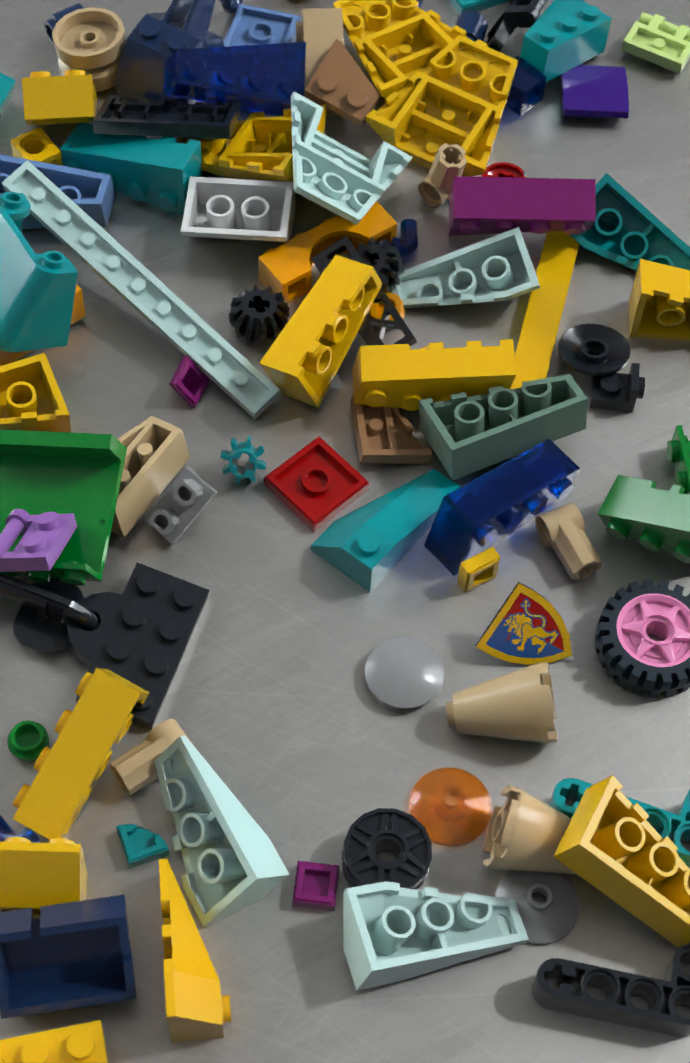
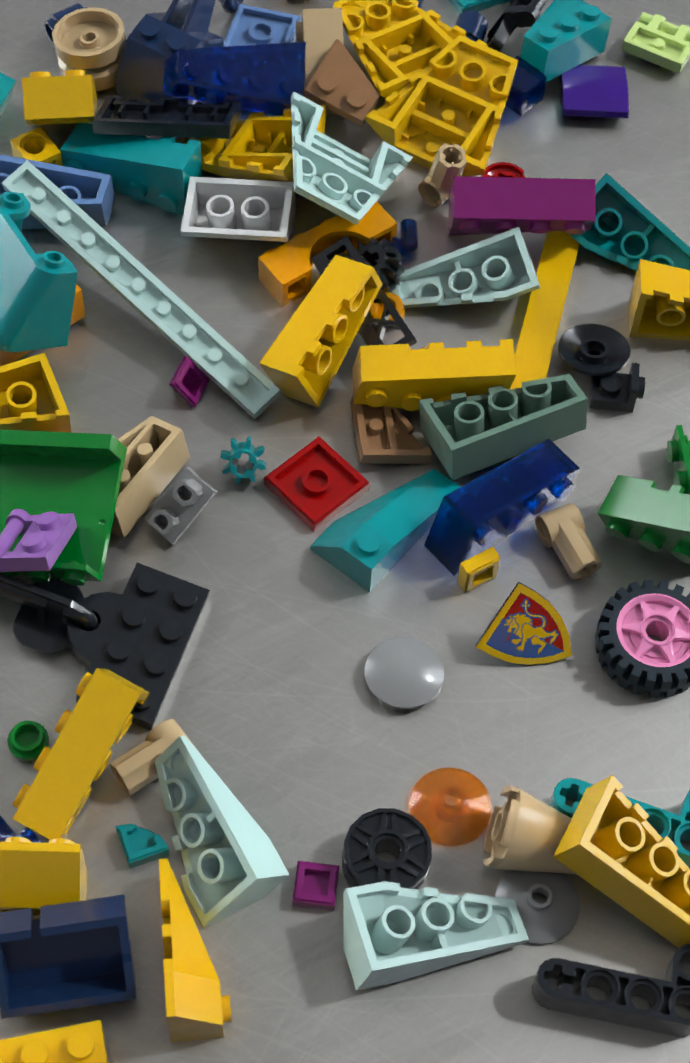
black gear [229,284,290,346] -> none
tan cone [446,662,558,744] -> none

